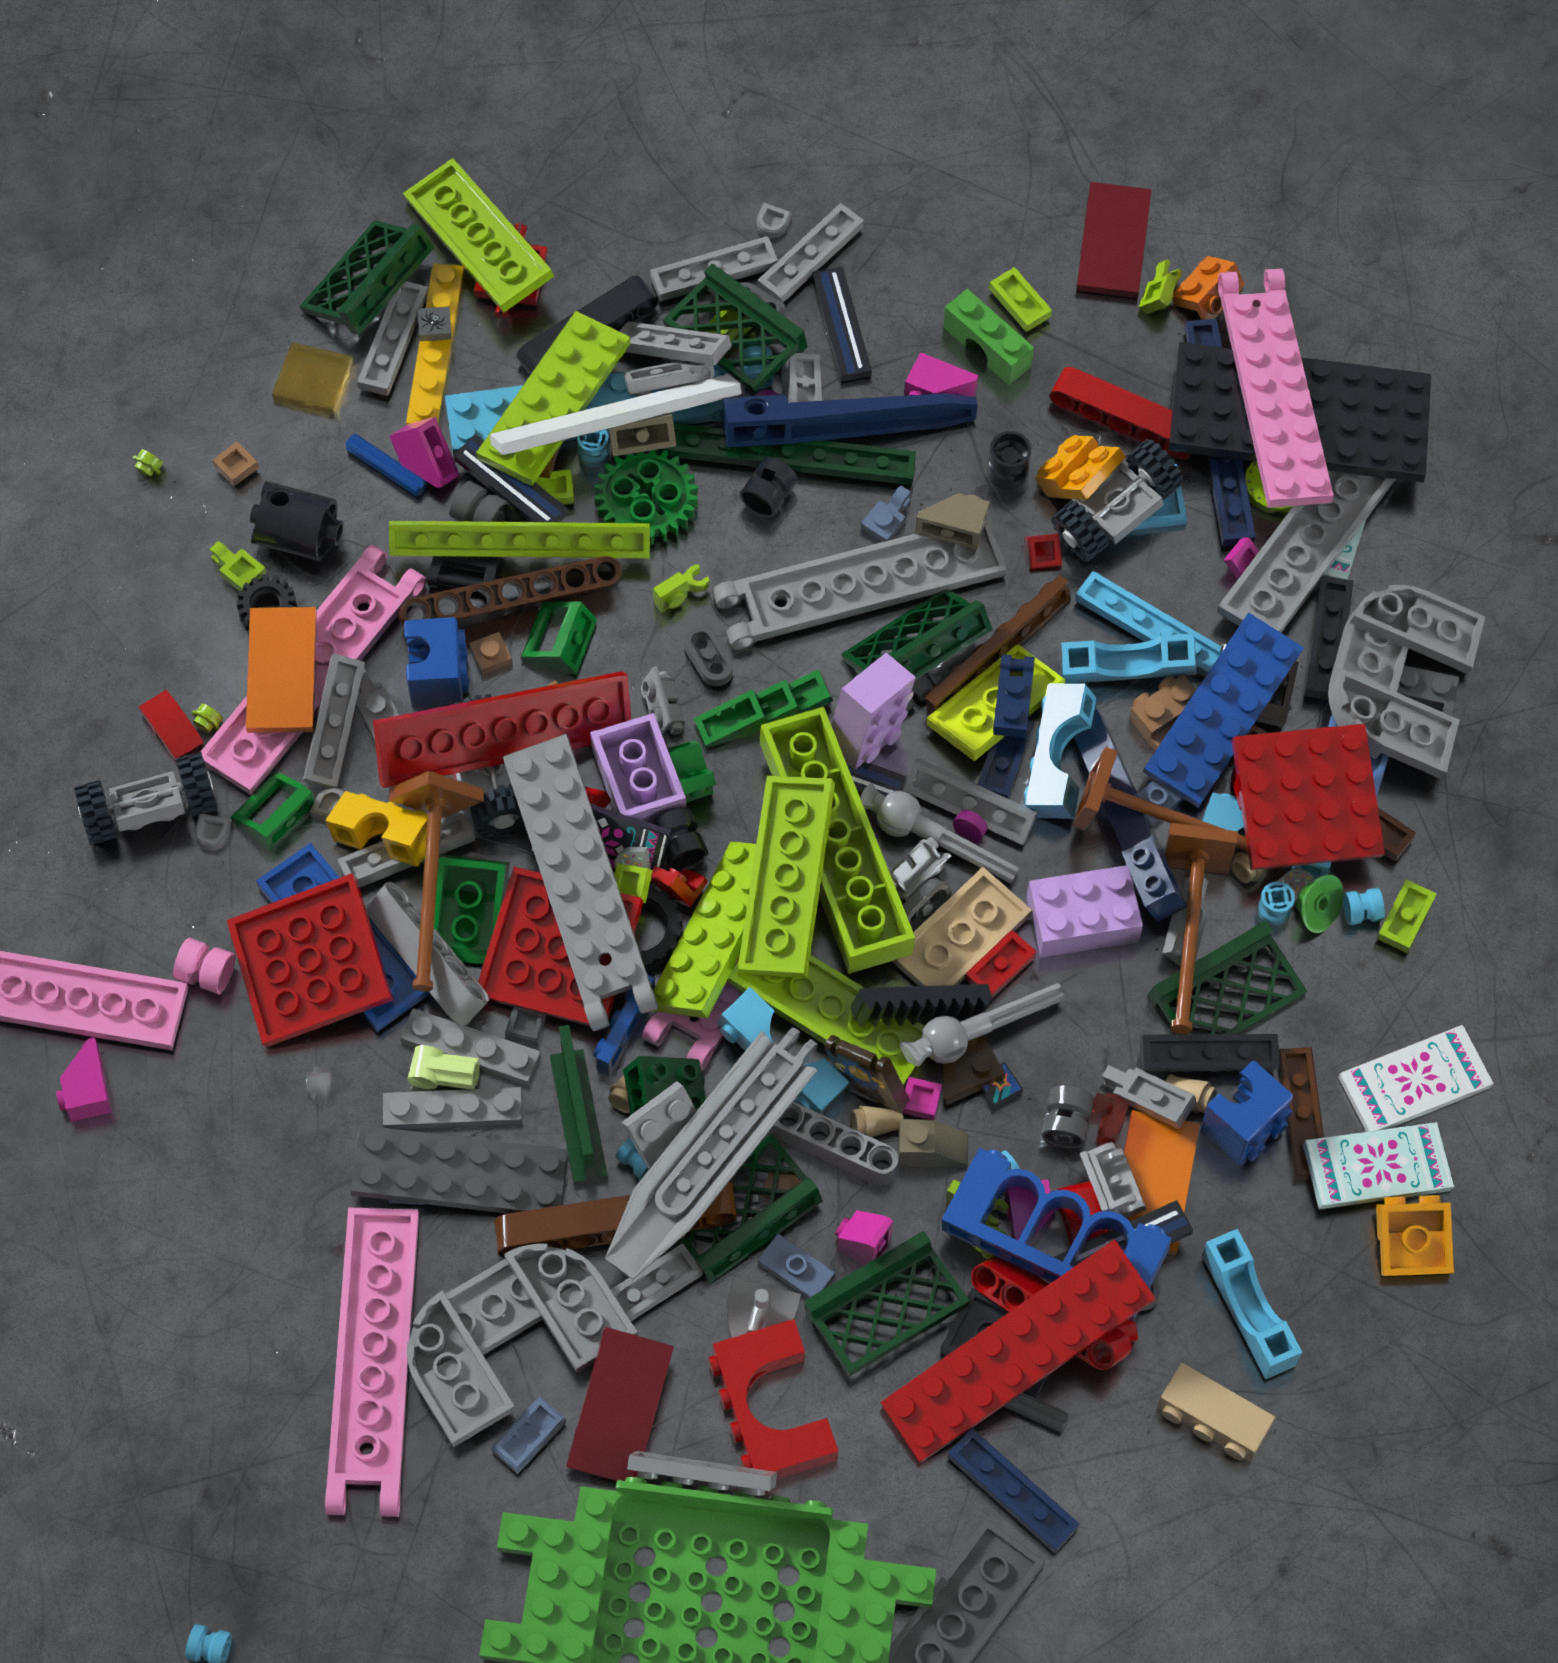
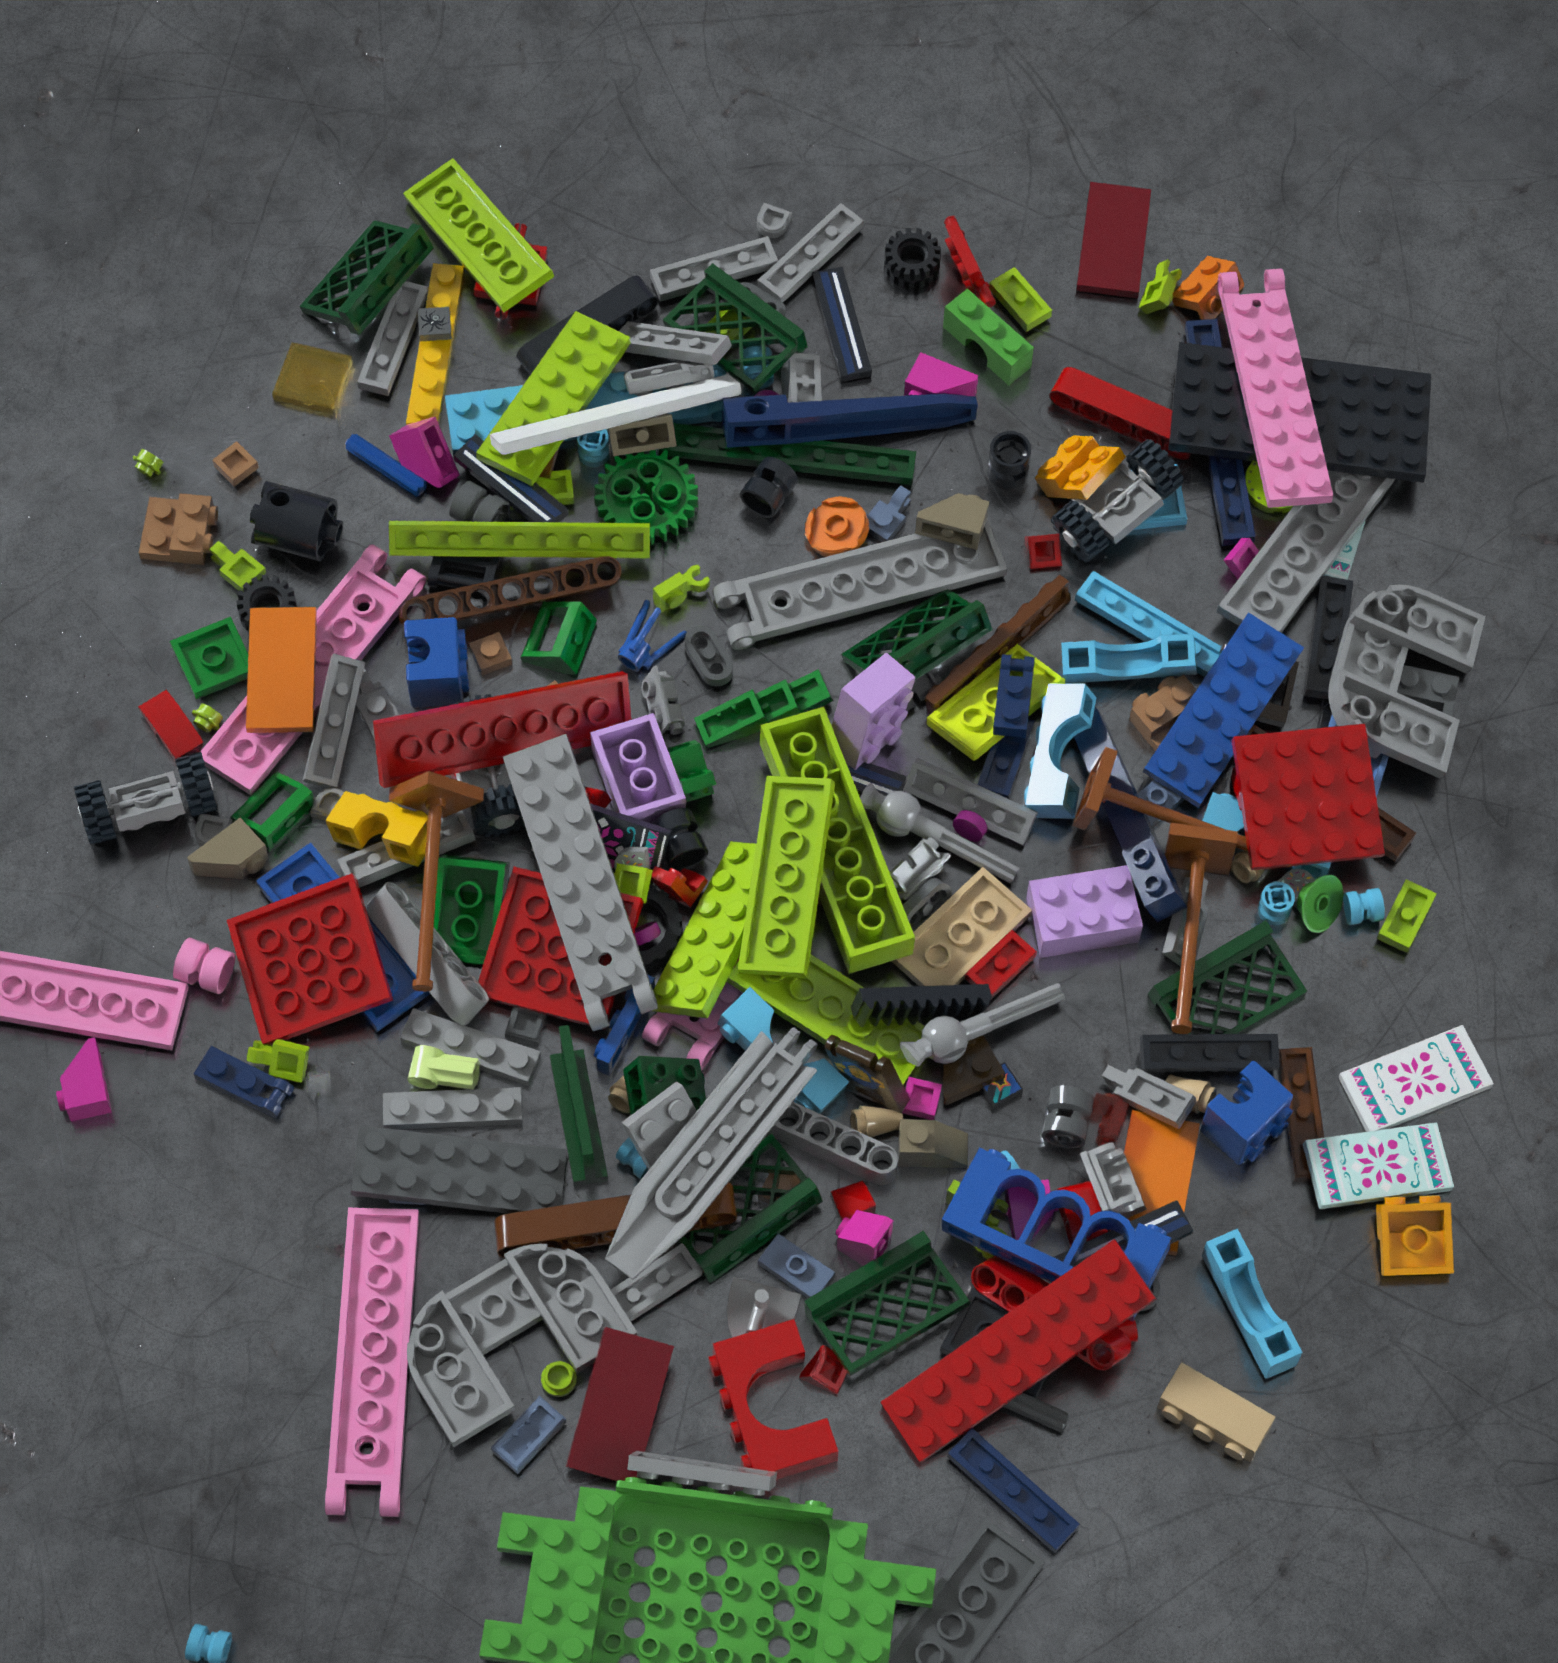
none -> medium nougat plate [139,493,218,565]
none -> green plate [170,616,248,700]
none -> dark tan slope [187,817,269,879]
none -> dark blue plate [194,1046,295,1118]
none -> lime plate [247,1039,310,1083]
none -> lime plate [541,1361,577,1397]
none -> blue plant [618,600,687,672]
none -> magenta tile [634,921,661,946]
none -> red slope [799,1345,847,1394]
none -> orange tile [805,496,869,557]
none -> red slope [830,1180,876,1221]
none -> black tyre [884,228,941,289]
none -> red plate [944,216,996,308]

